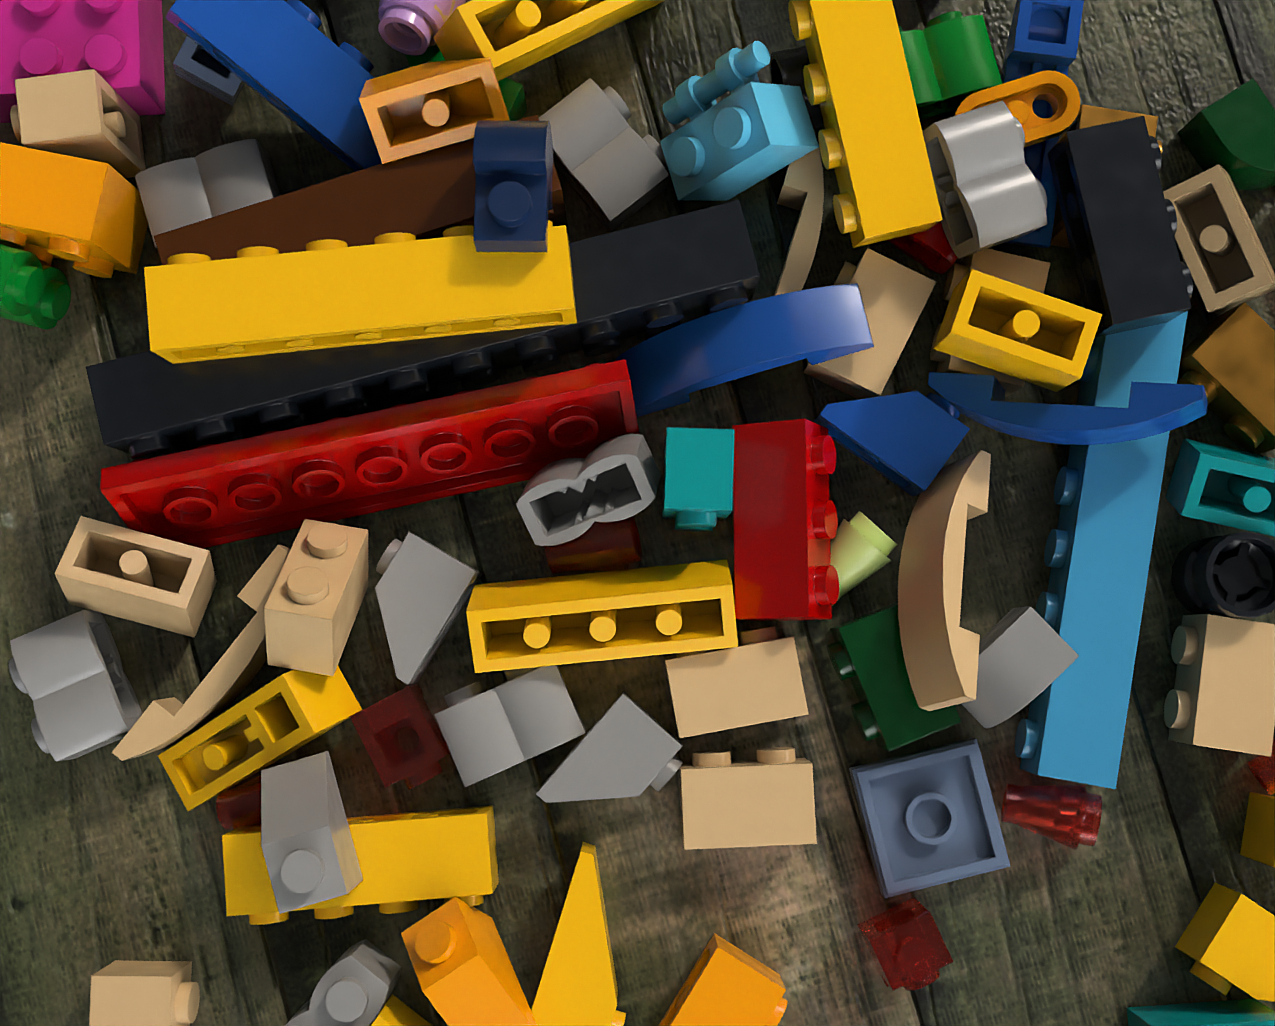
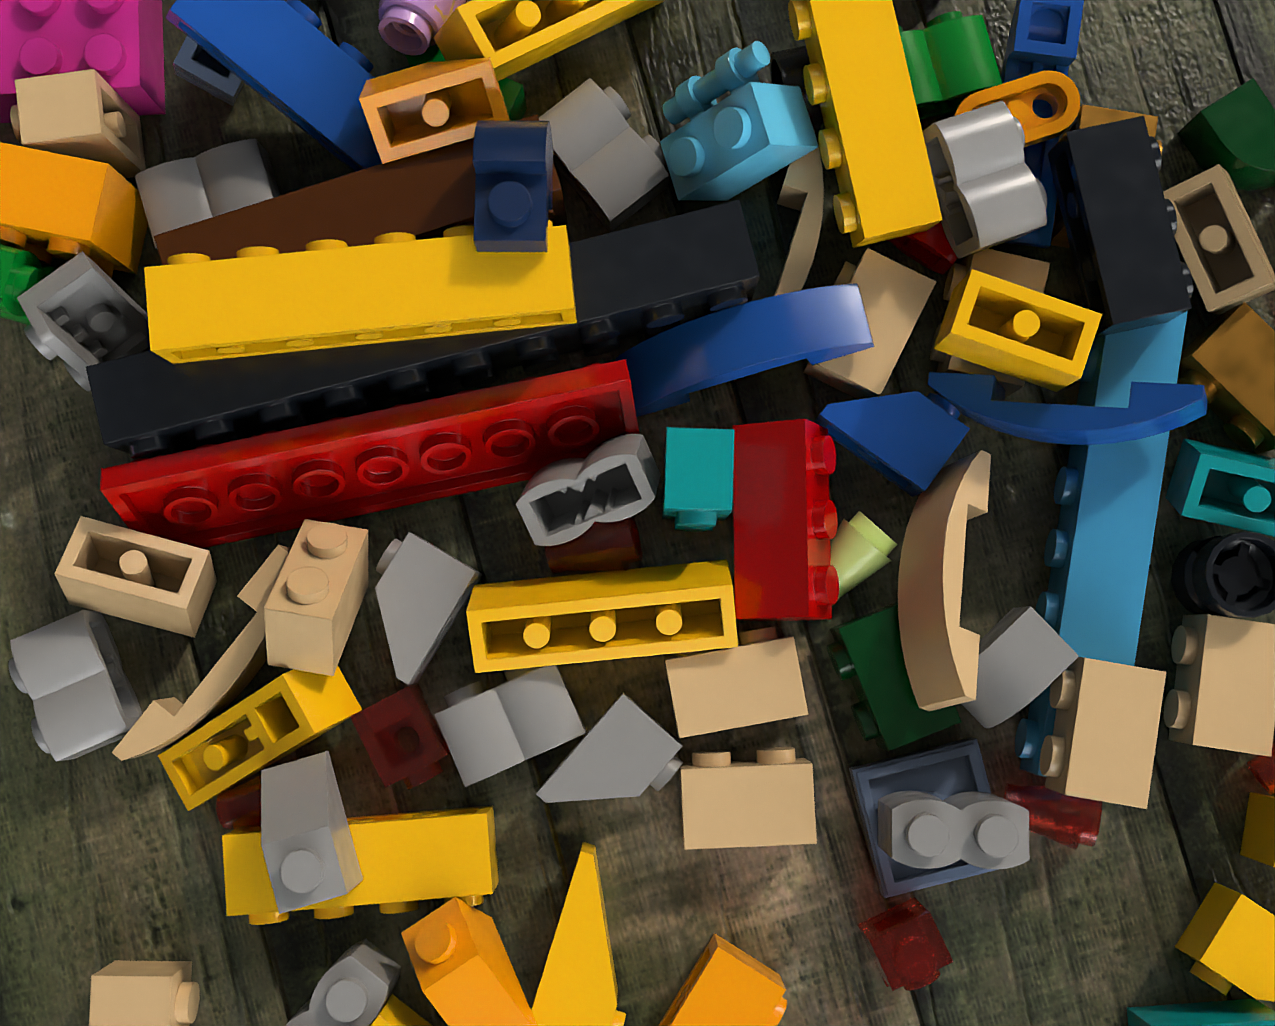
none -> light grey bracket [17,251,150,392]
none -> light grey brick [878,791,1030,869]
none -> tan brick [1040,657,1166,809]

